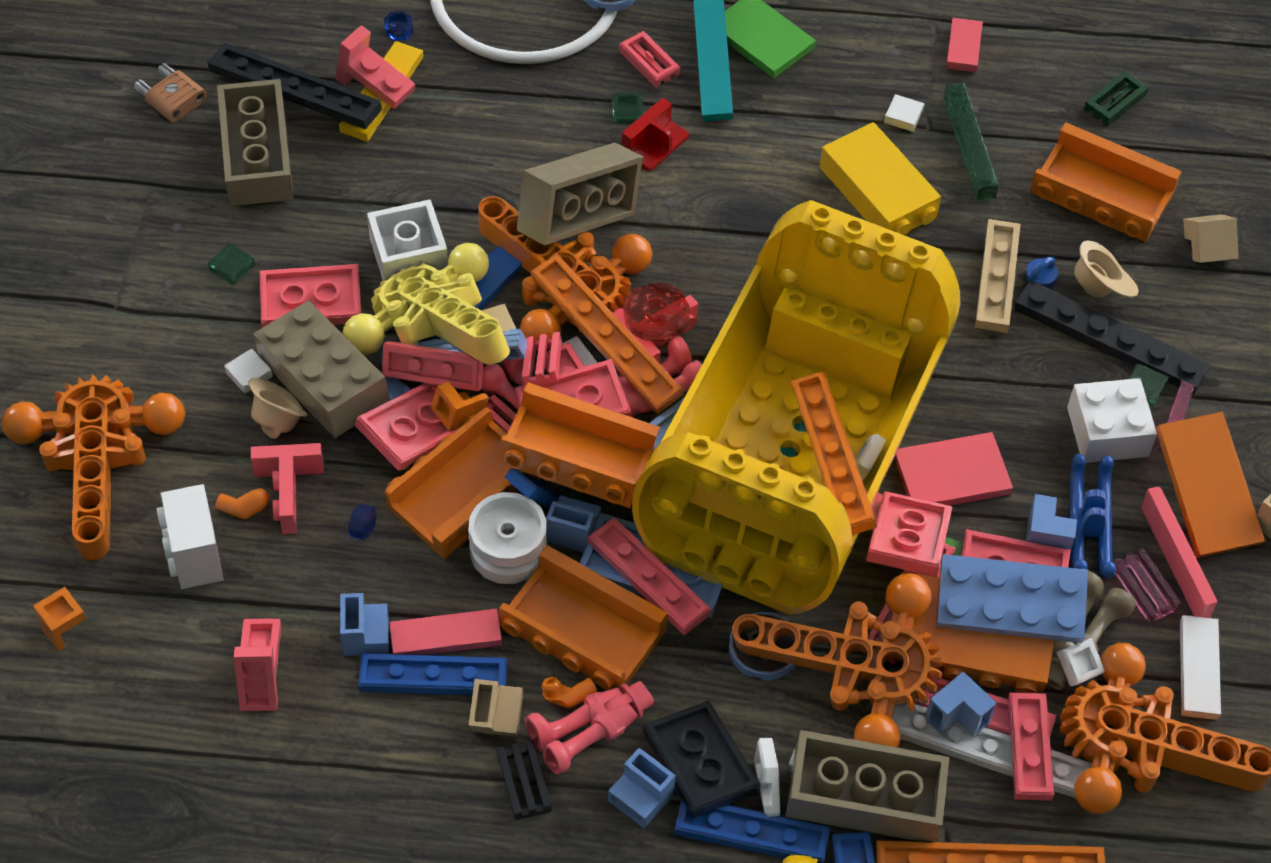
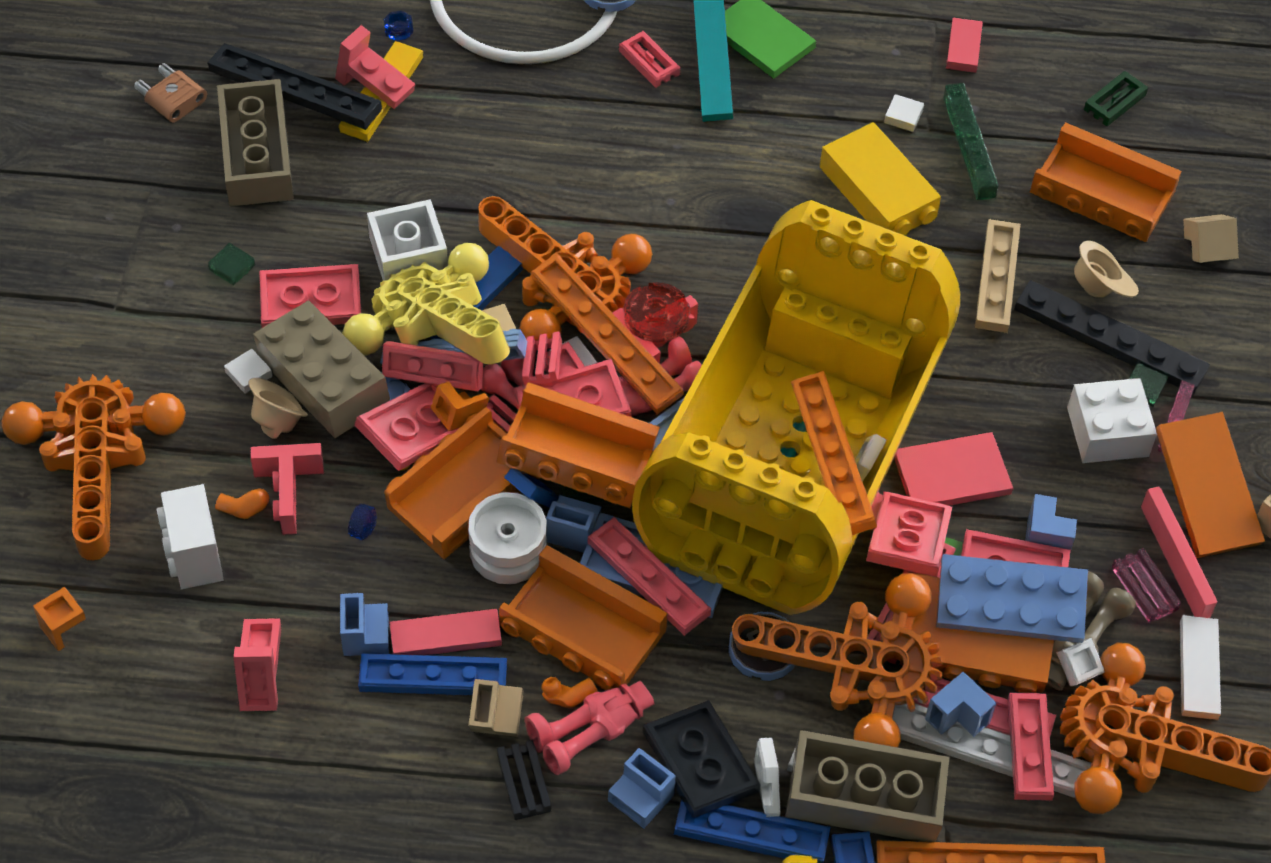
dark tan brick [517,143,643,245] -> none
clear green tile [611,92,644,123] -> none
red panel [621,98,689,172] -> none
blue tile [1024,257,1059,289] -> none
blue piece [1070,454,1116,580] -> none

